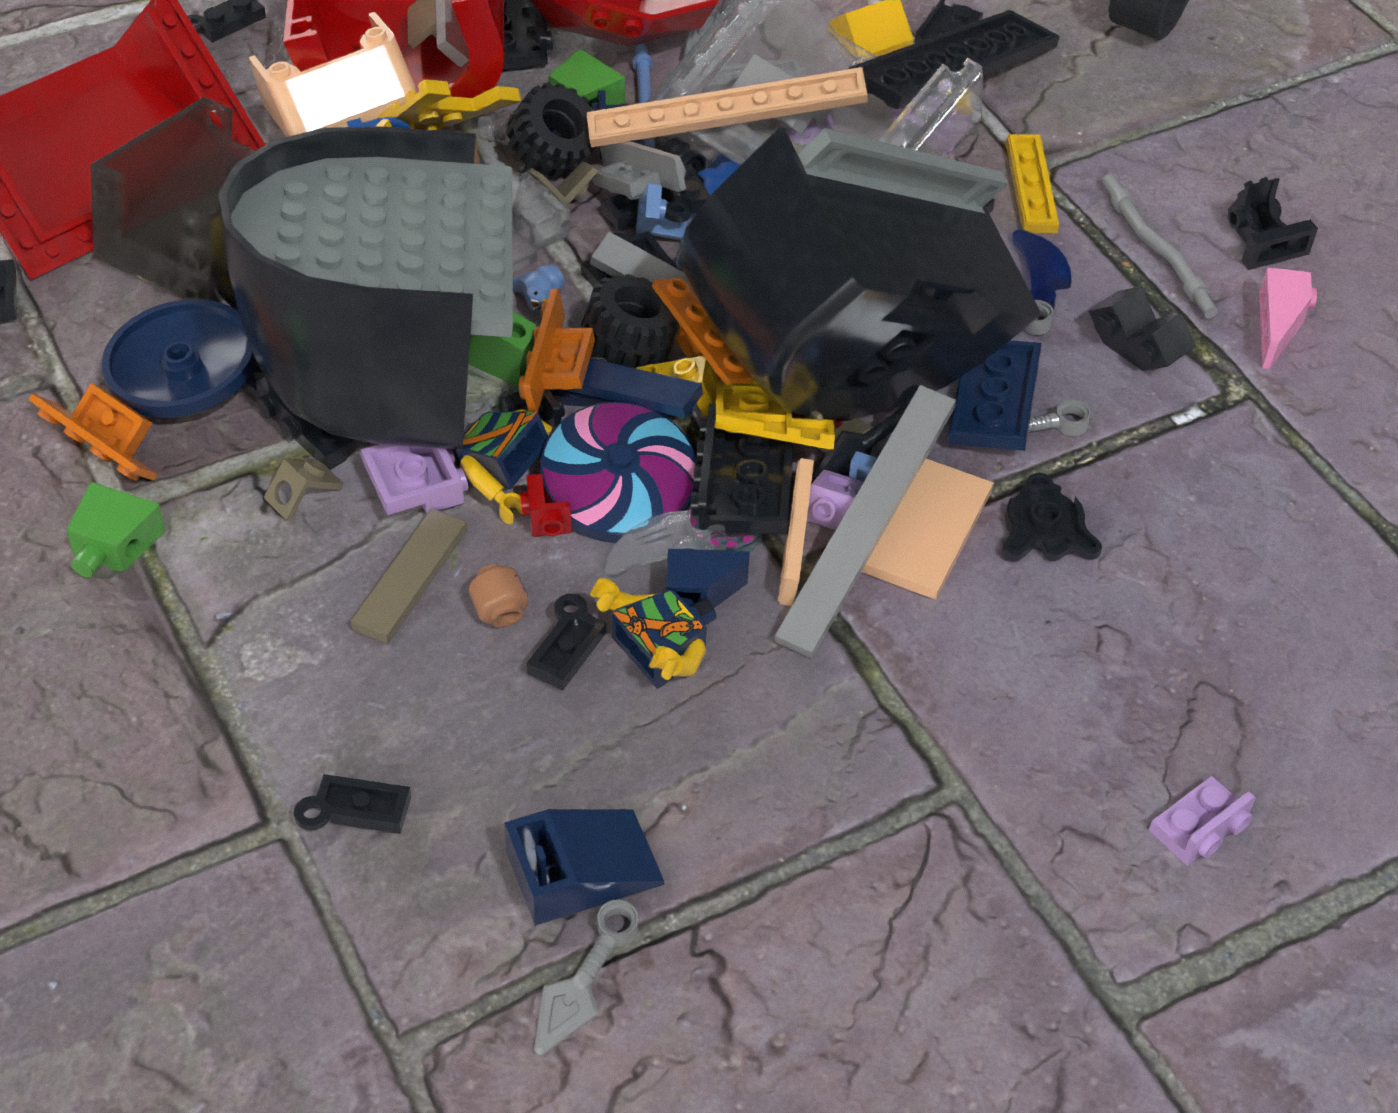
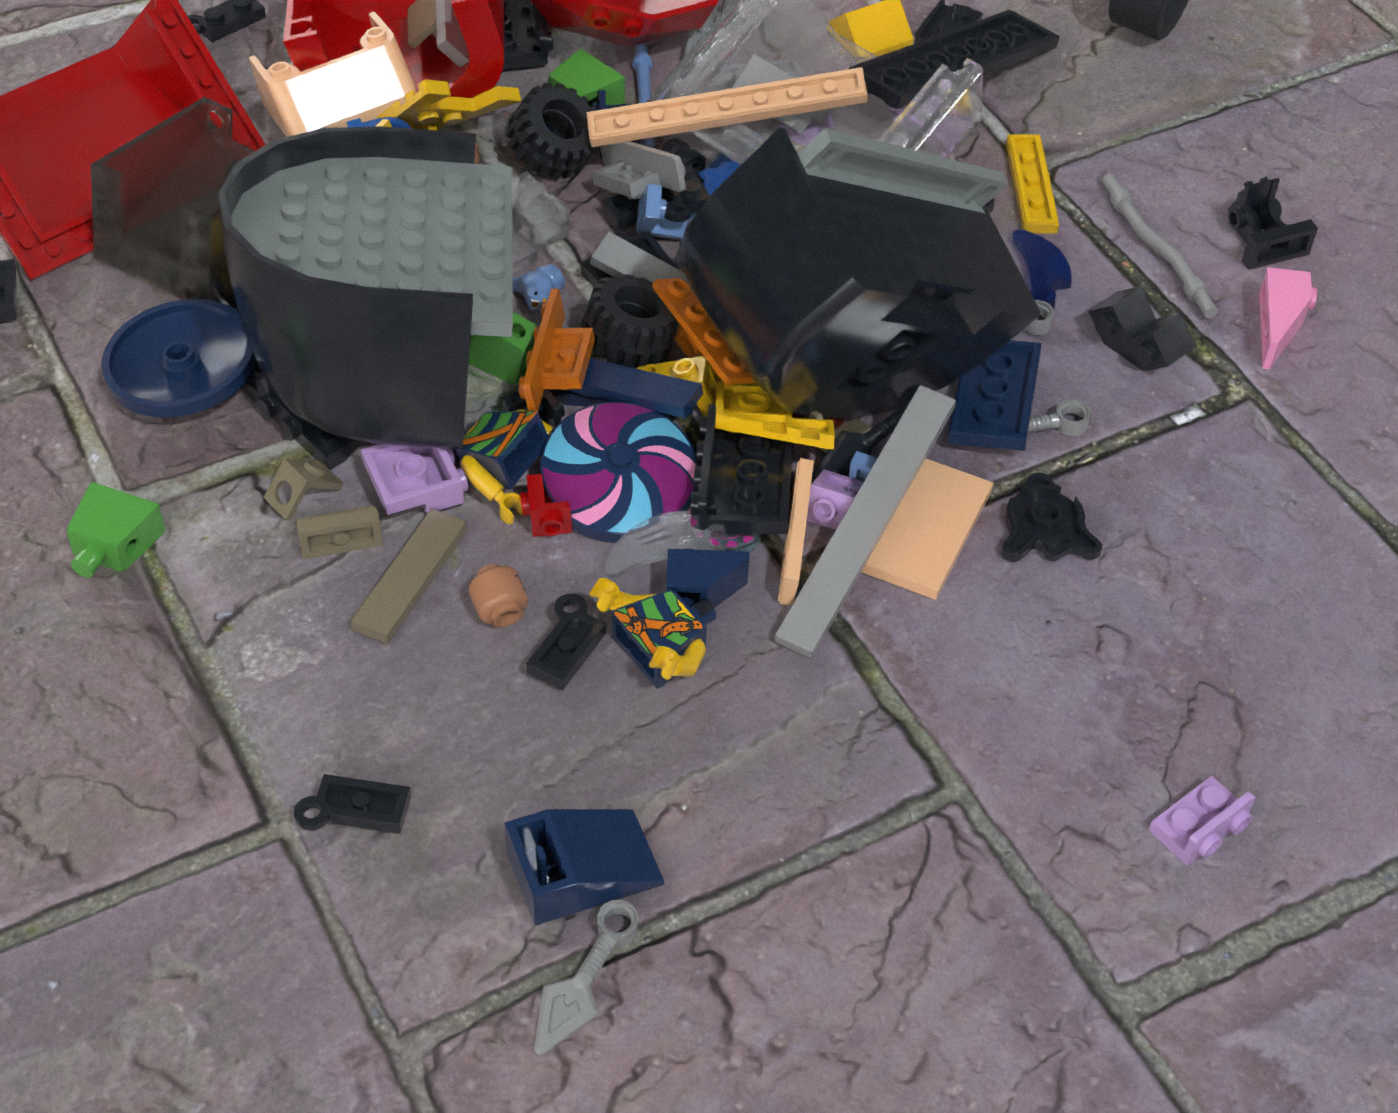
orange bracket [28,383,158,481] -> none
dark tan bracket [528,161,598,206] -> none
none -> dark tan panel [296,506,383,559]

